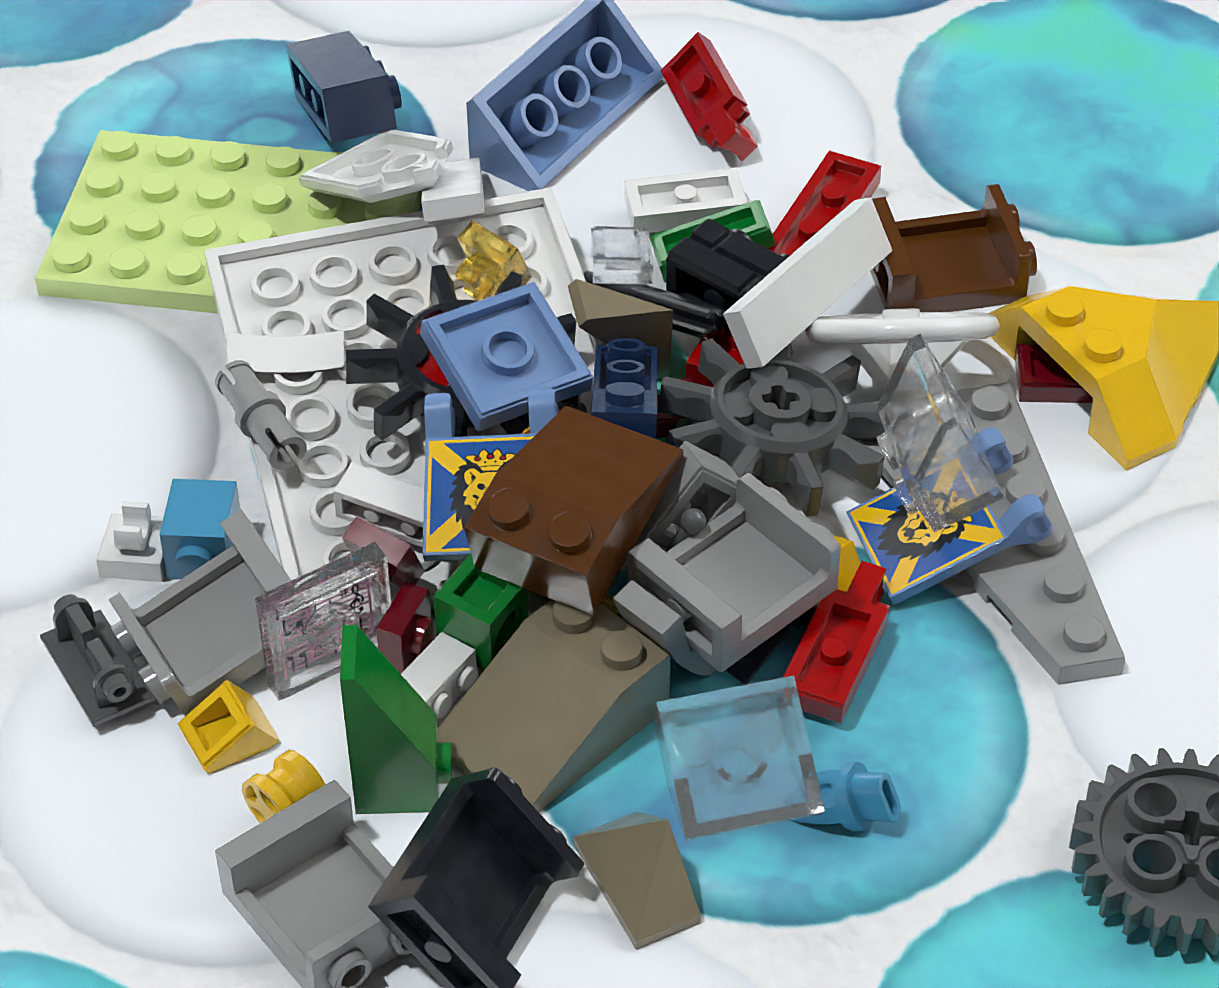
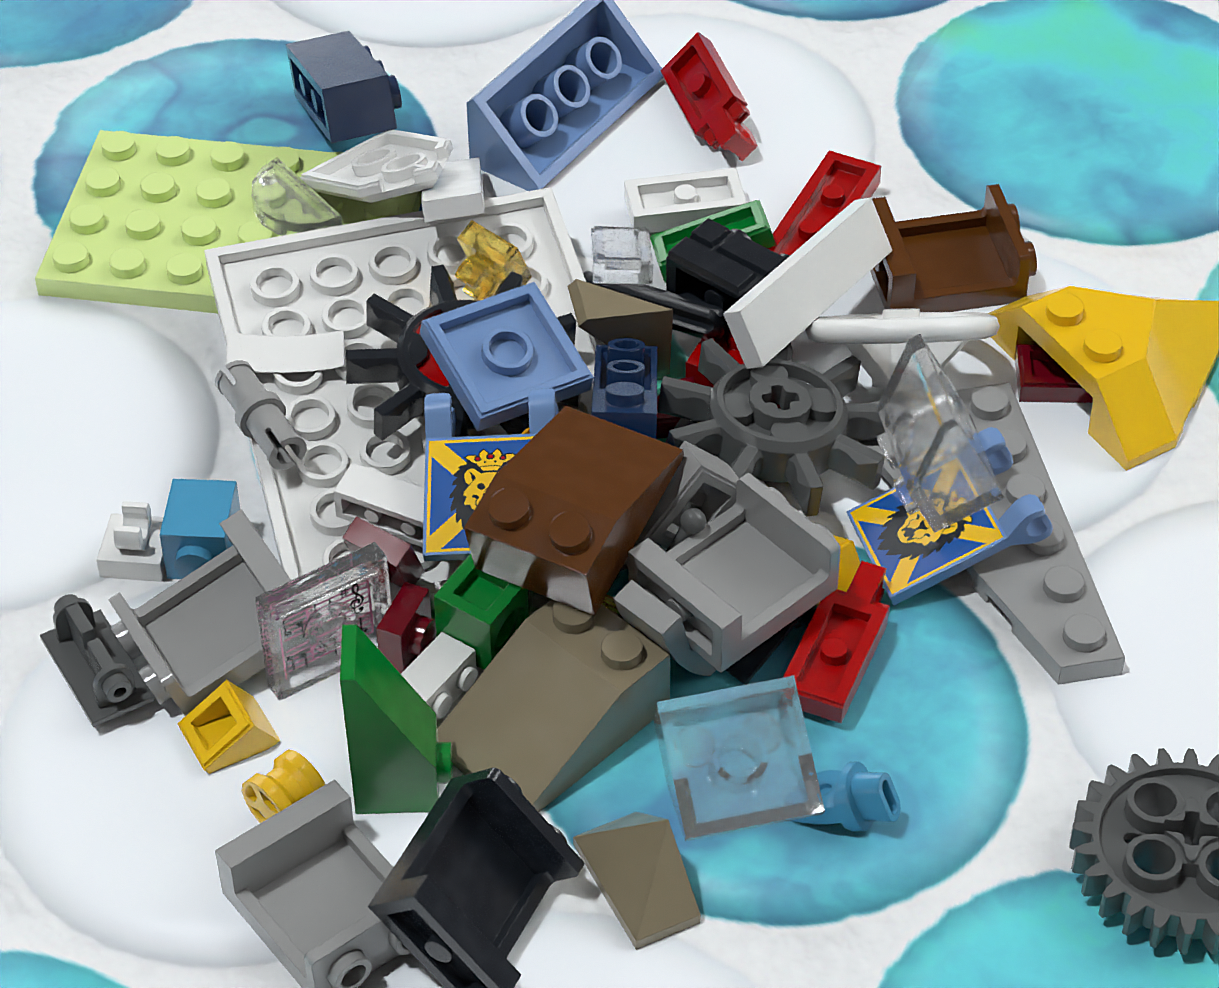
none -> clear tile [252,157,343,236]

